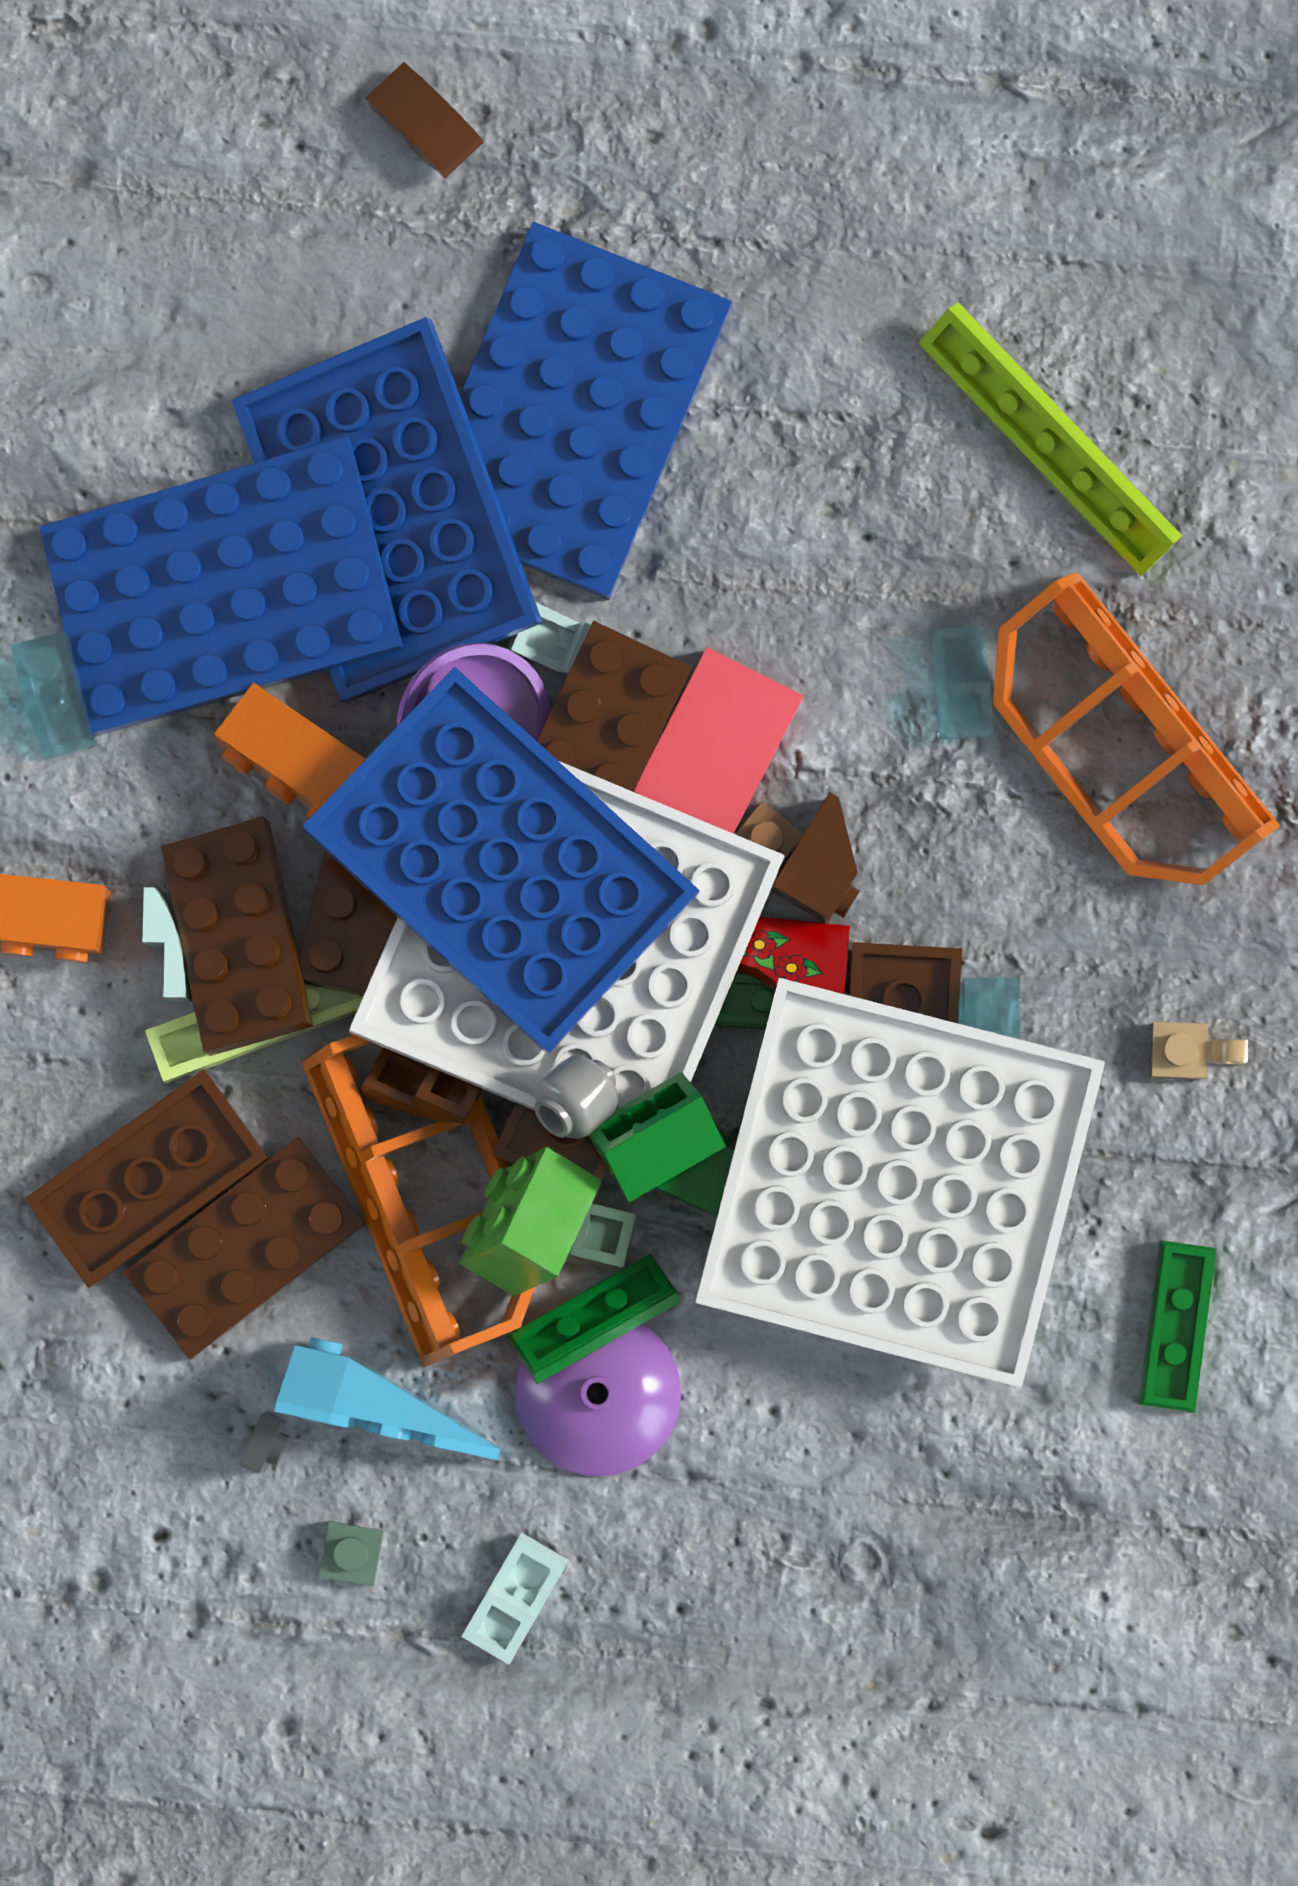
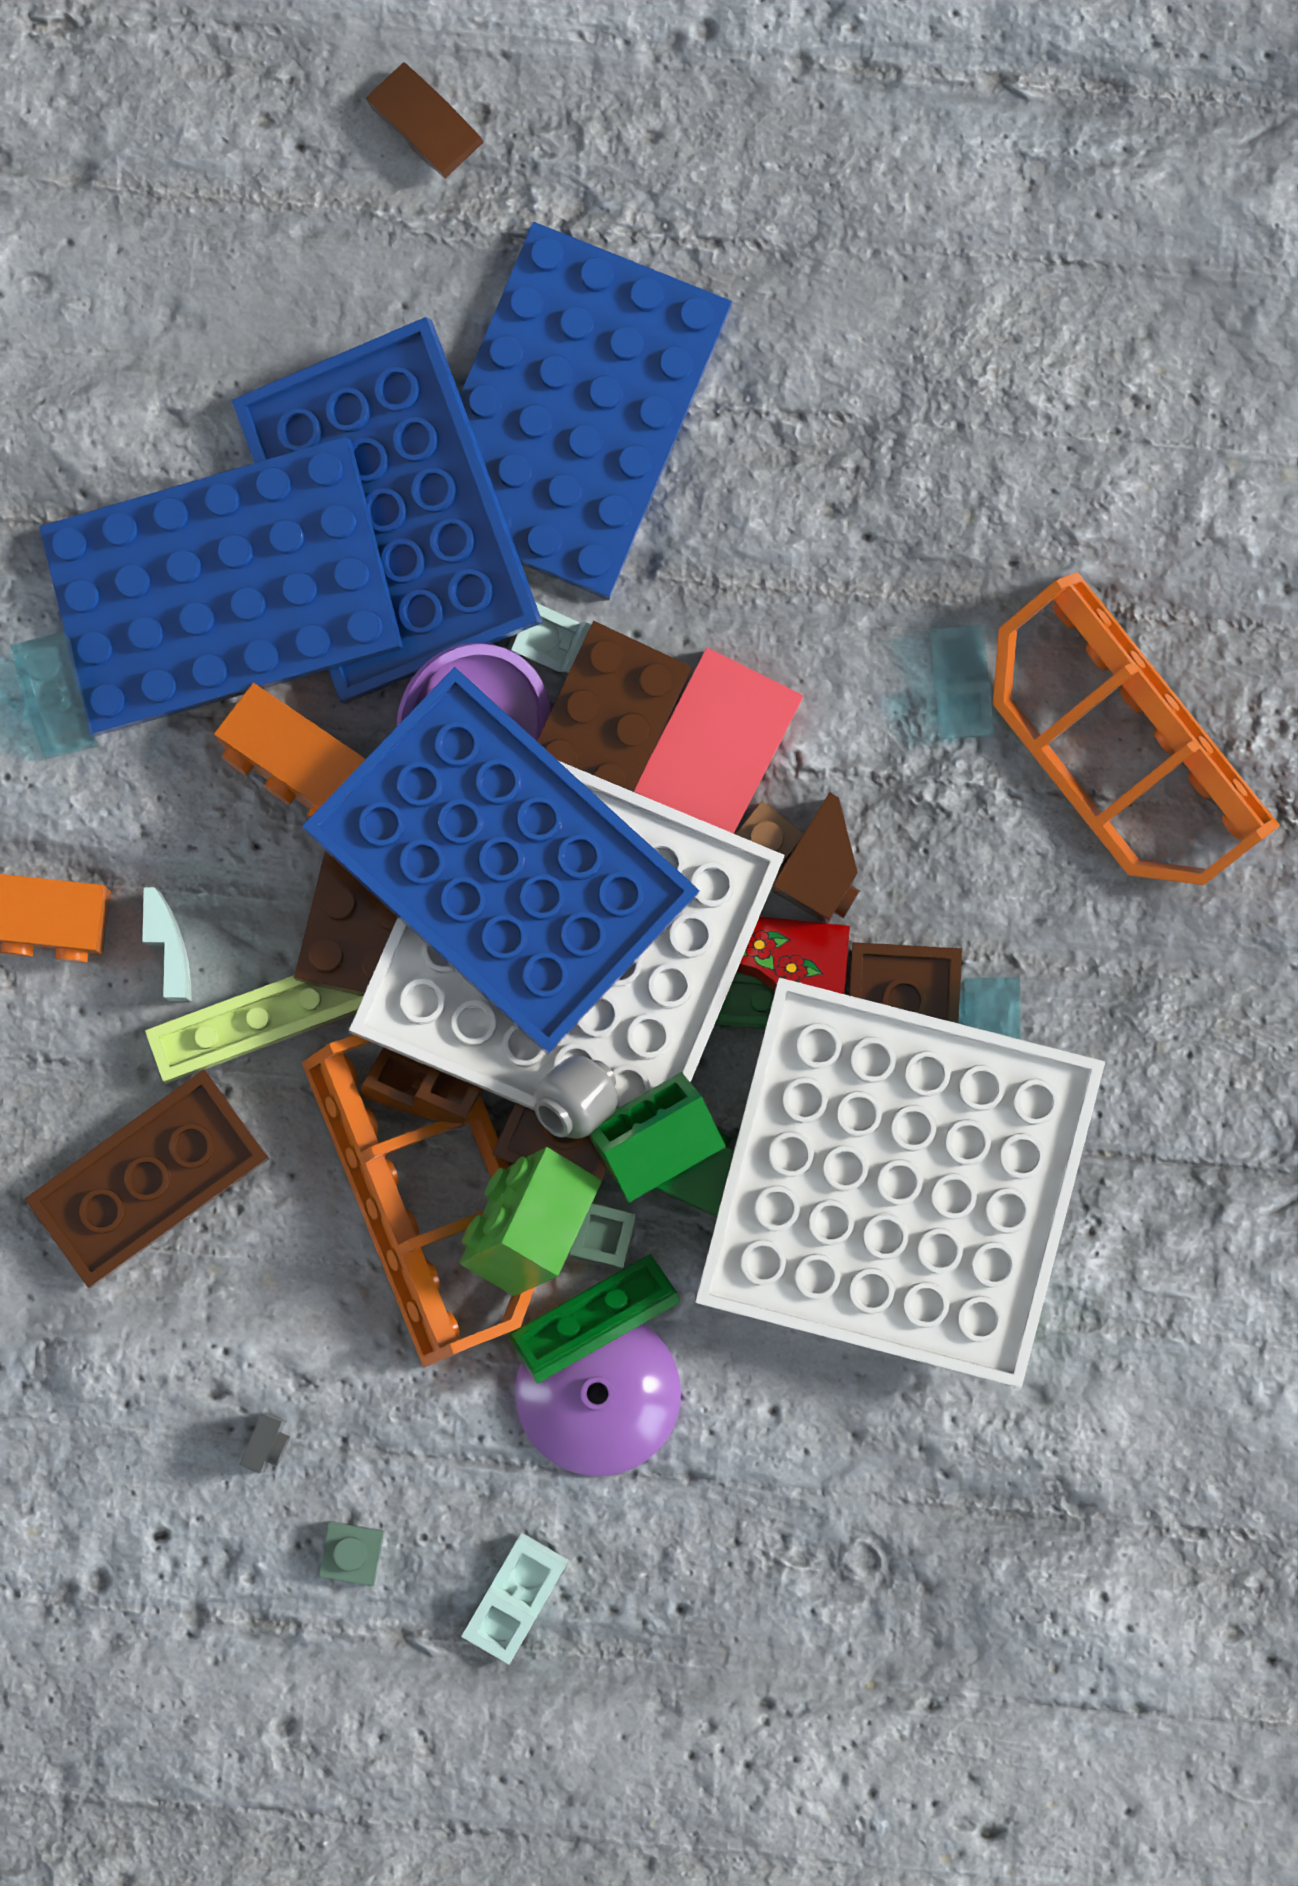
reddish brown plate [123,1137,366,1360] -> none
reddish brown plate [161,816,313,1056] -> none
medium azure wedge [274,1337,501,1460] -> none
lime plate [918,302,1182,576] -> none
green tile [1138,1240,1217,1413] -> none
tan plate [1151,1022,1248,1080] -> none

